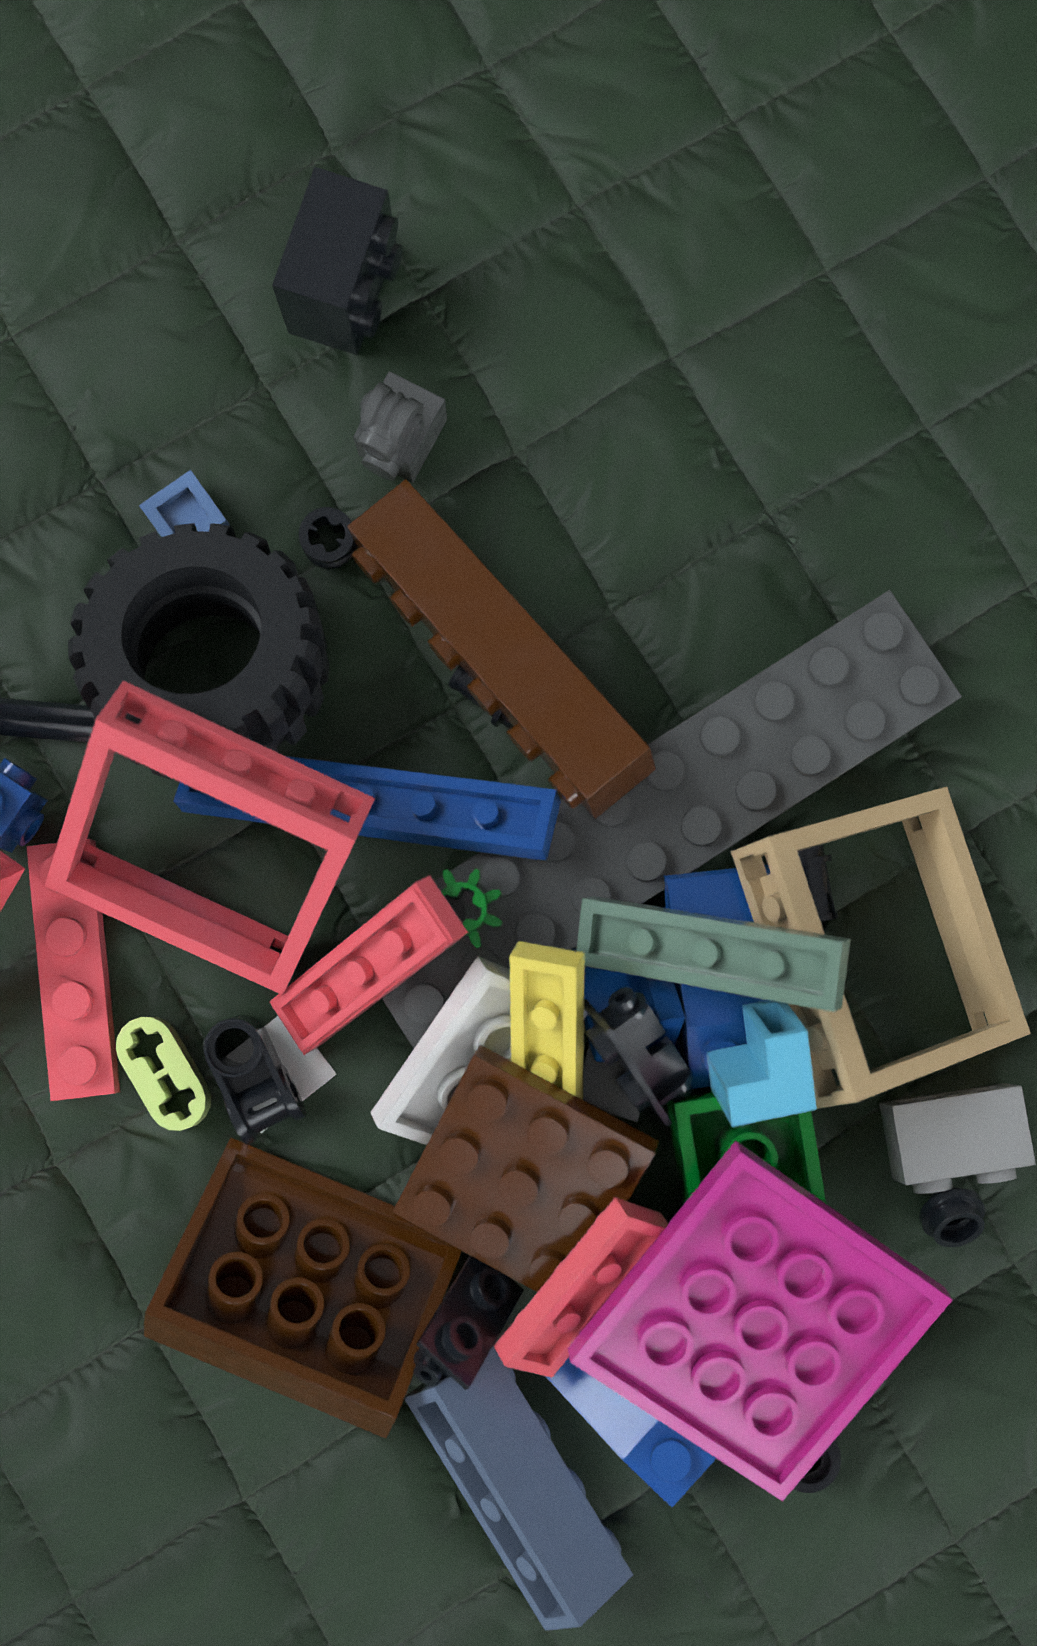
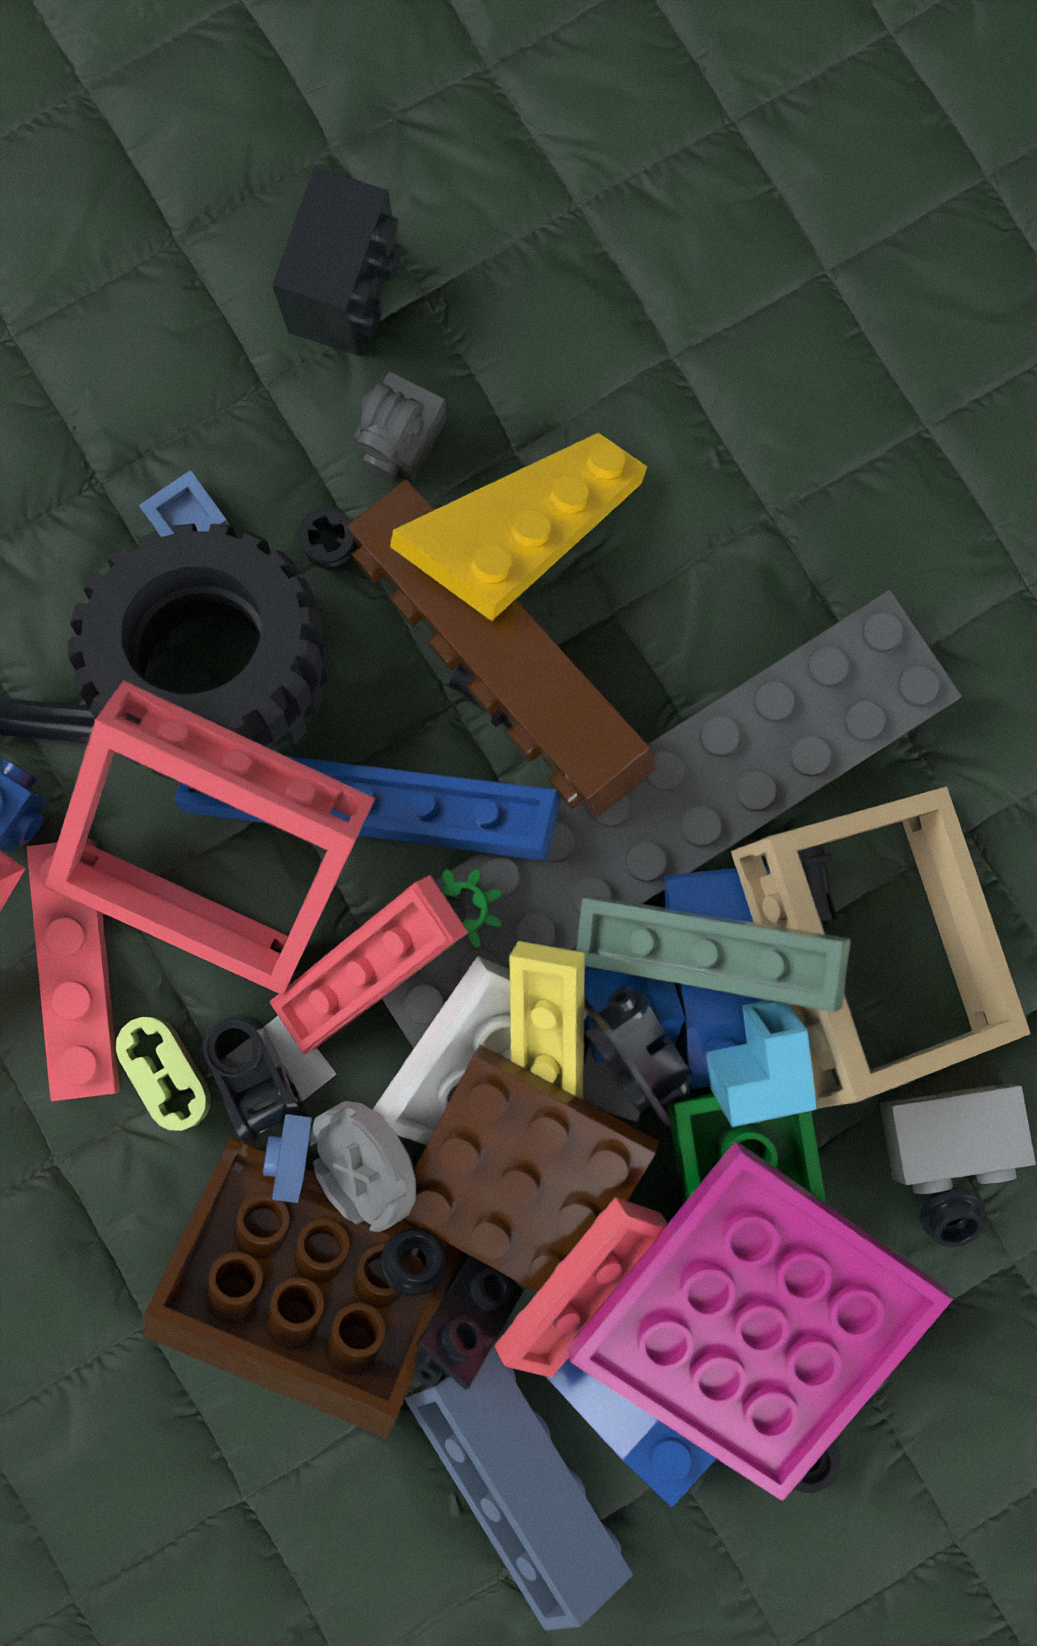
none -> medium blue plate [263,1114,312,1203]
none -> light grey tile [309,1101,416,1232]
none -> black plate [380,1229,447,1296]
none -> yellow wing [390,433,647,621]

